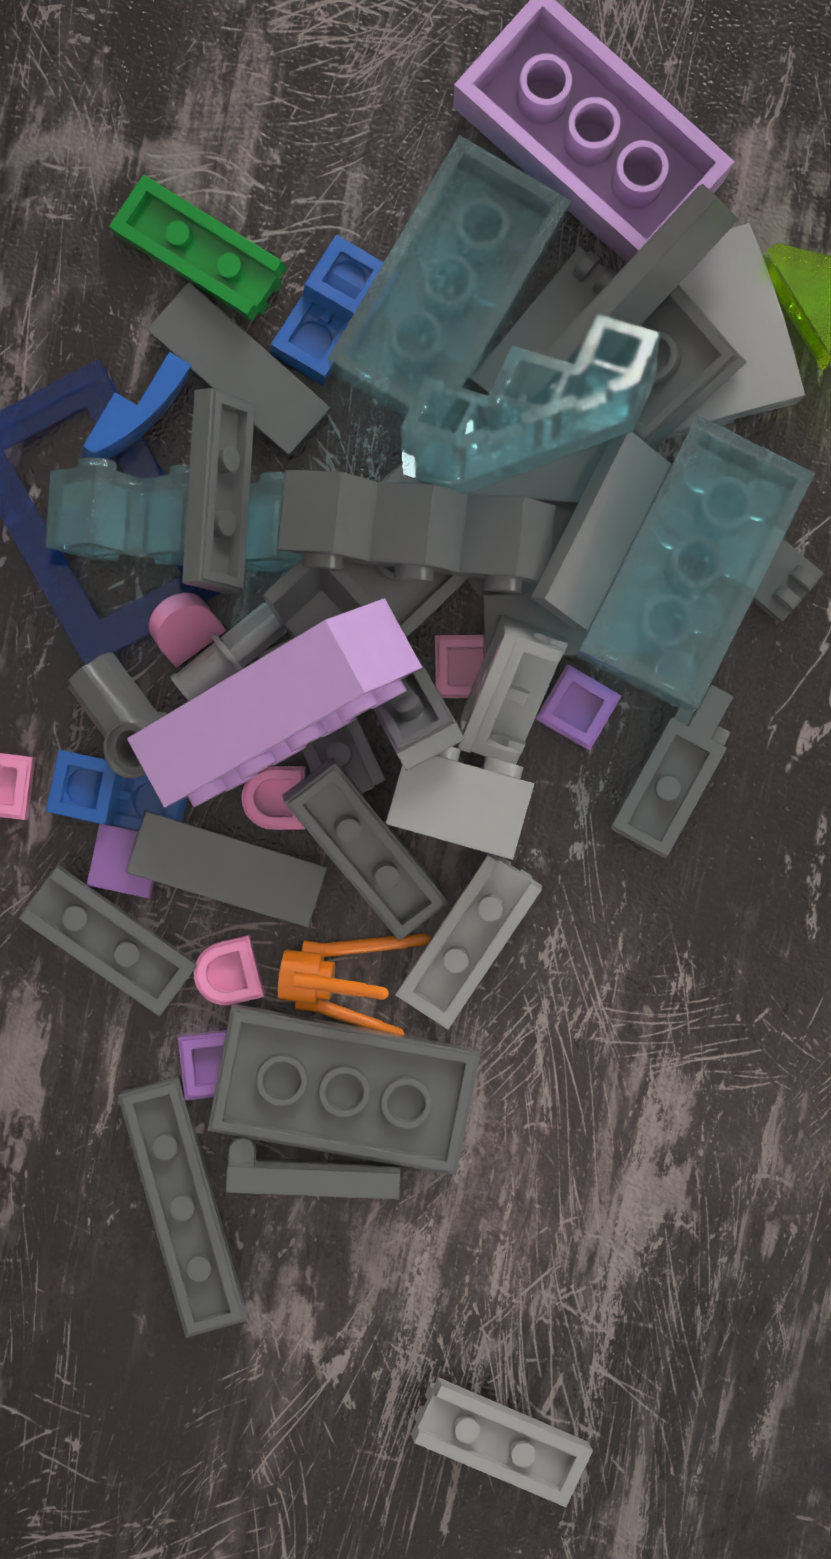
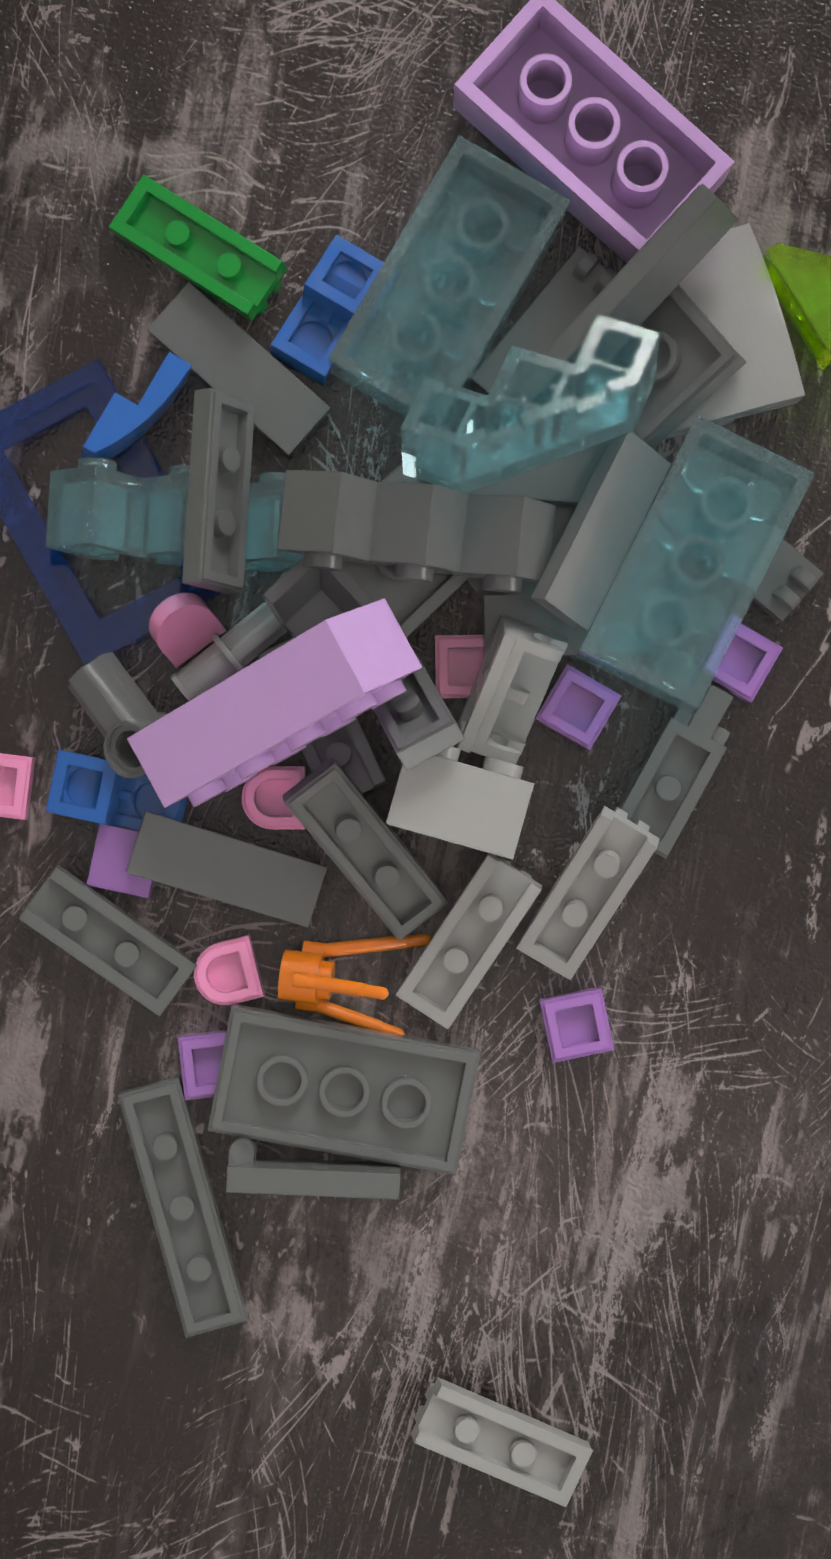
none -> light grey hinge [516,806,660,980]
none -> medium lavender tile [539,986,614,1063]
none -> medium lavender tile [695,616,783,703]

